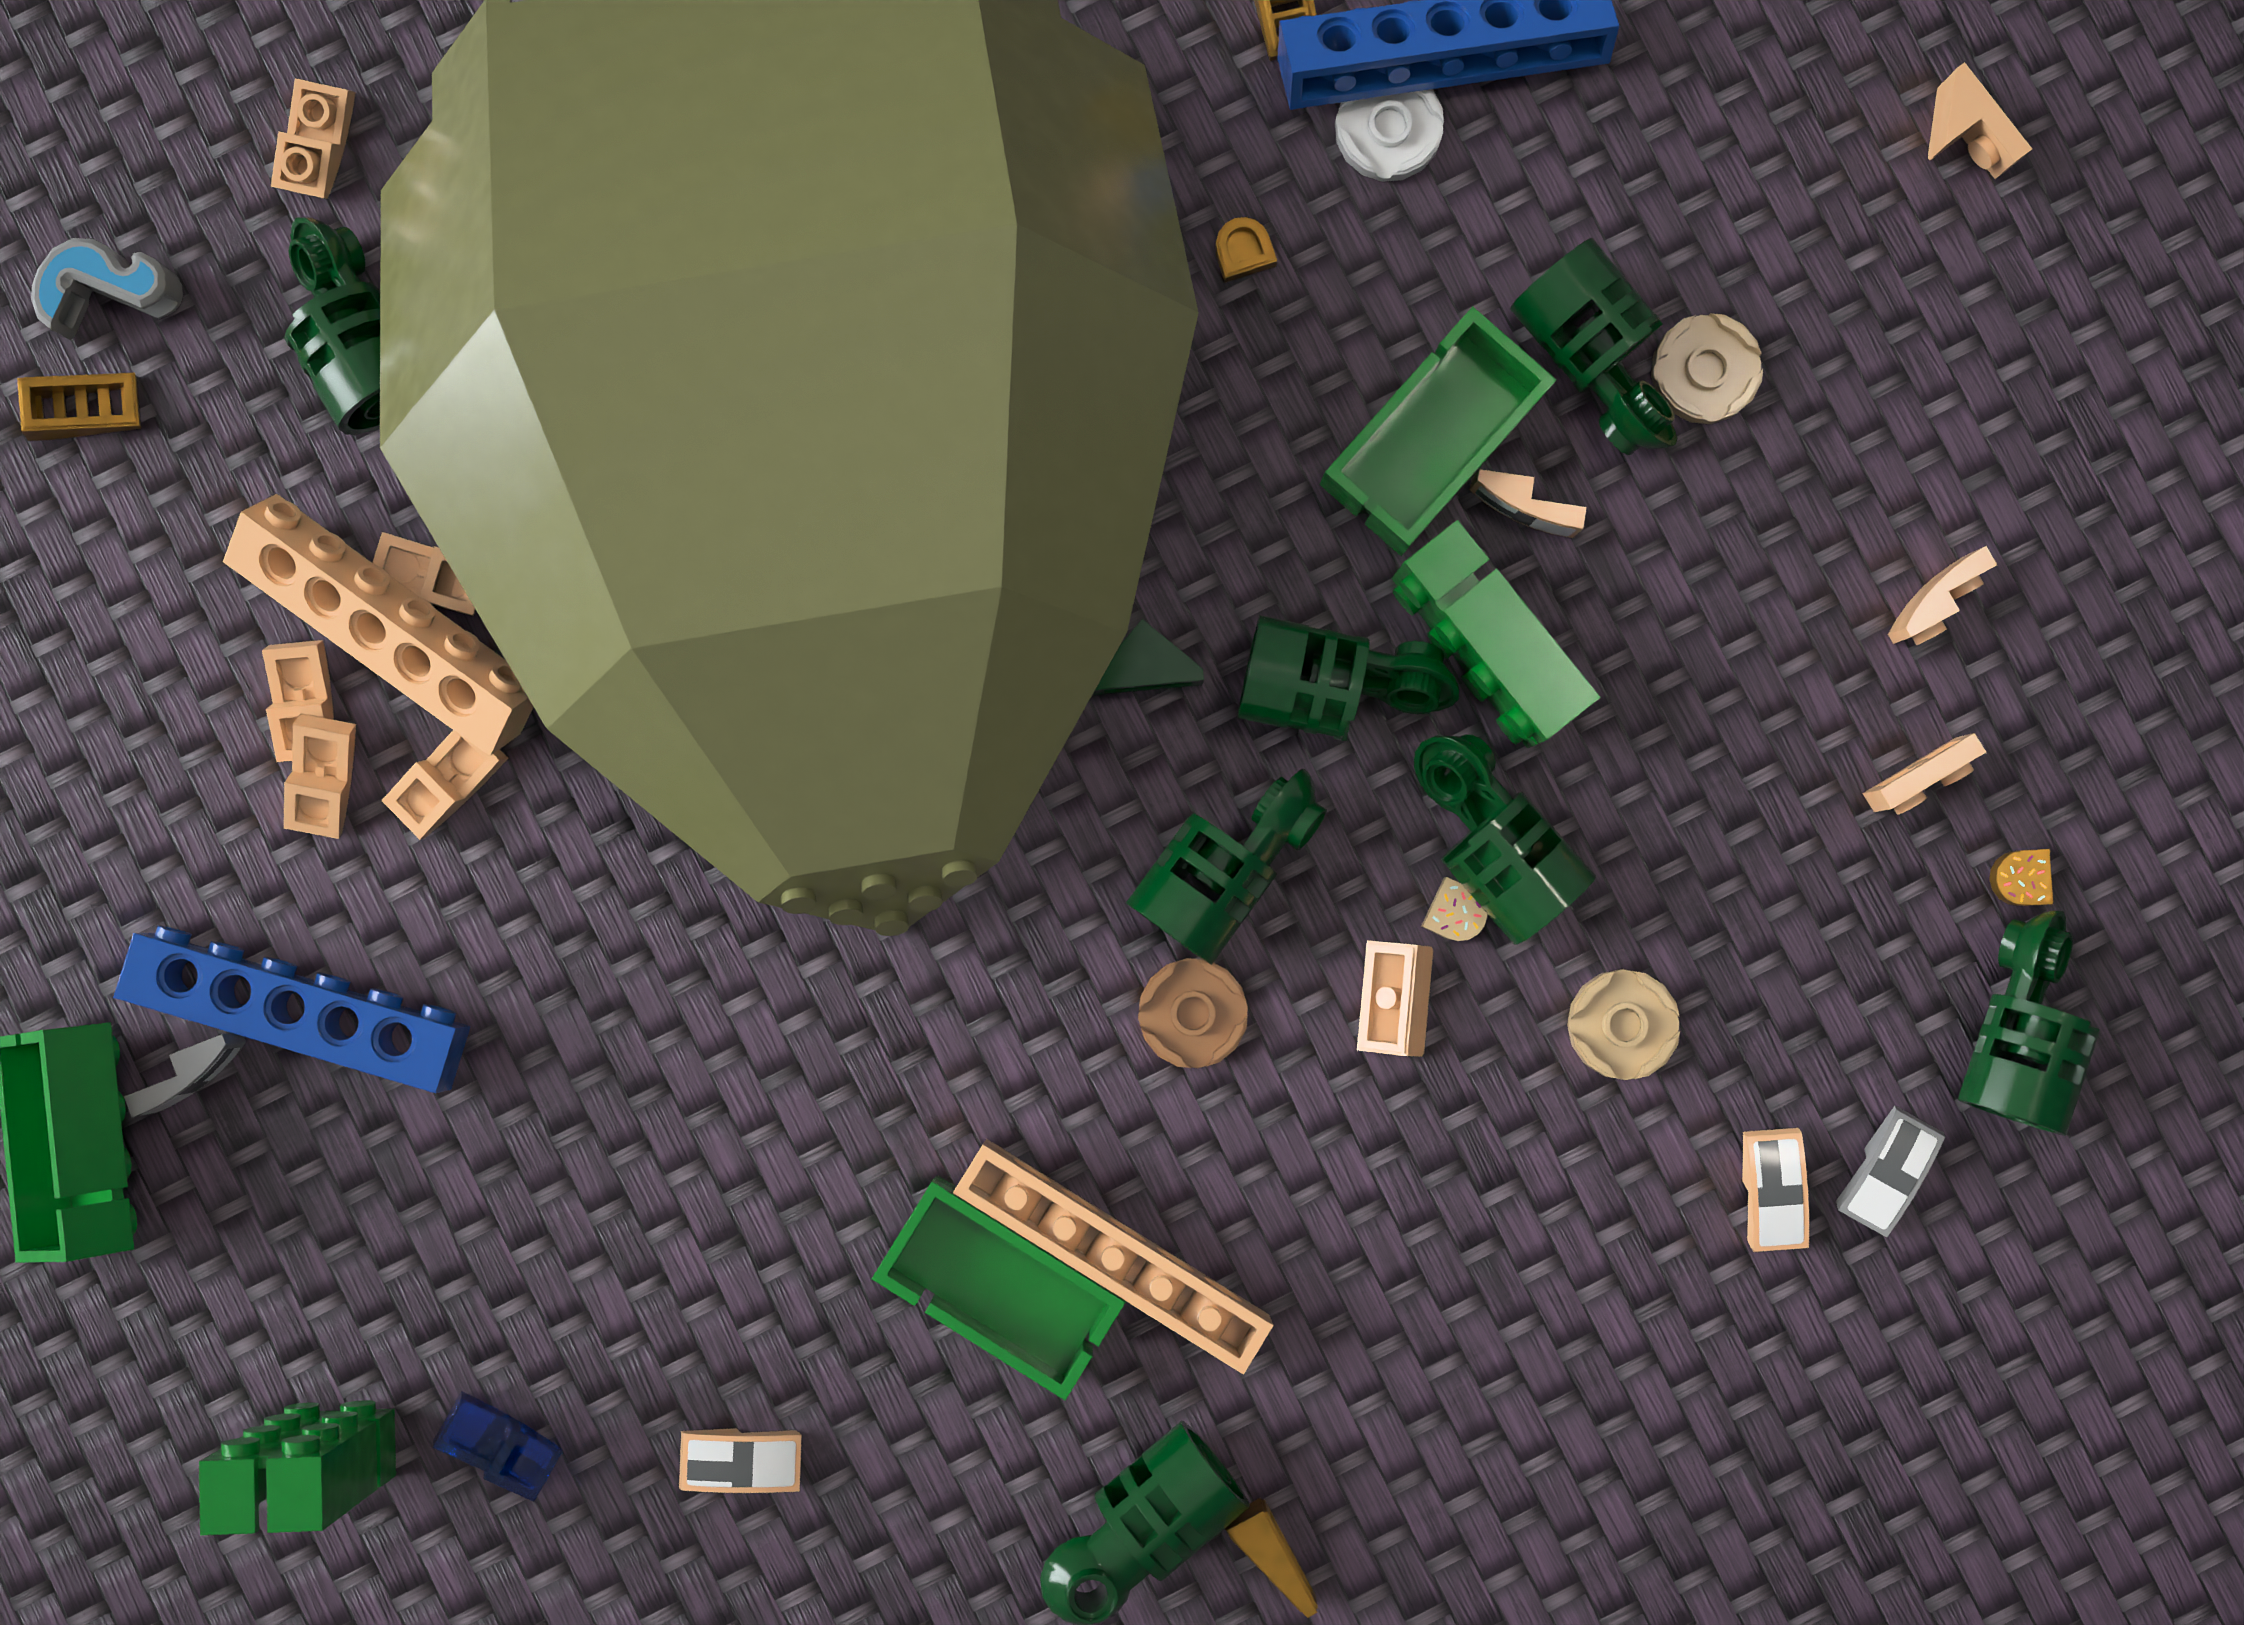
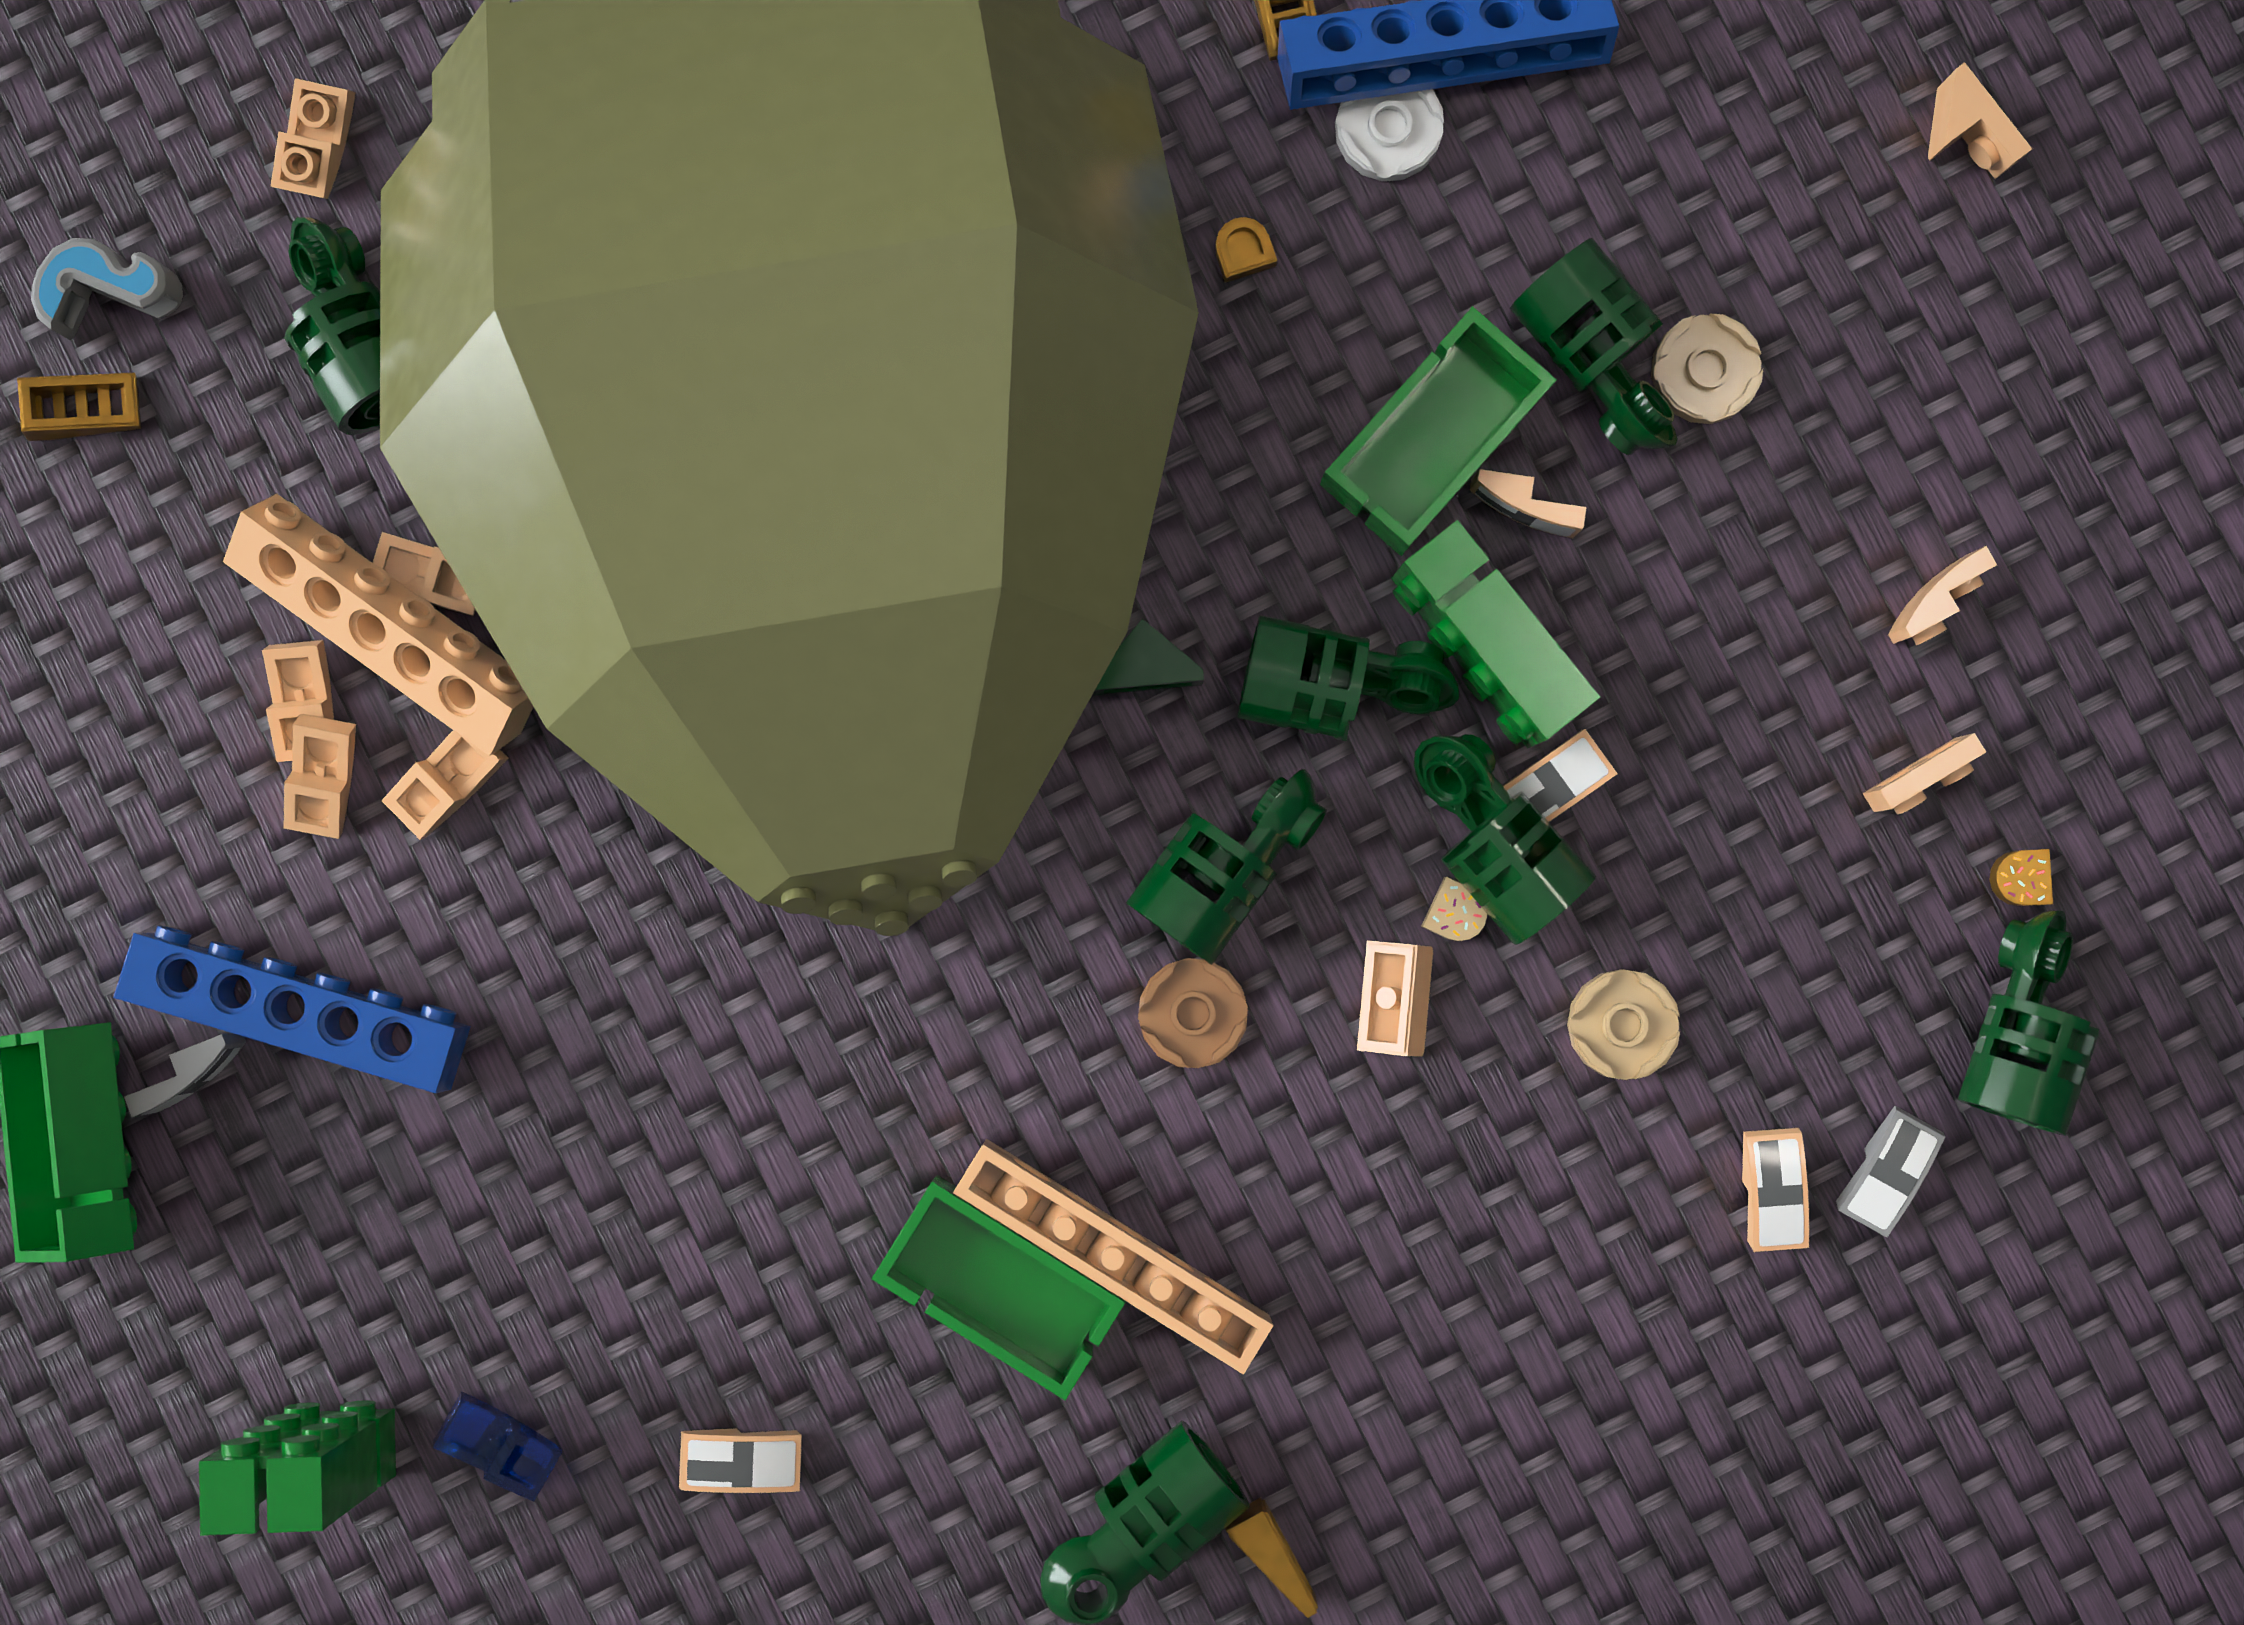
none -> slope [1503,729,1618,821]

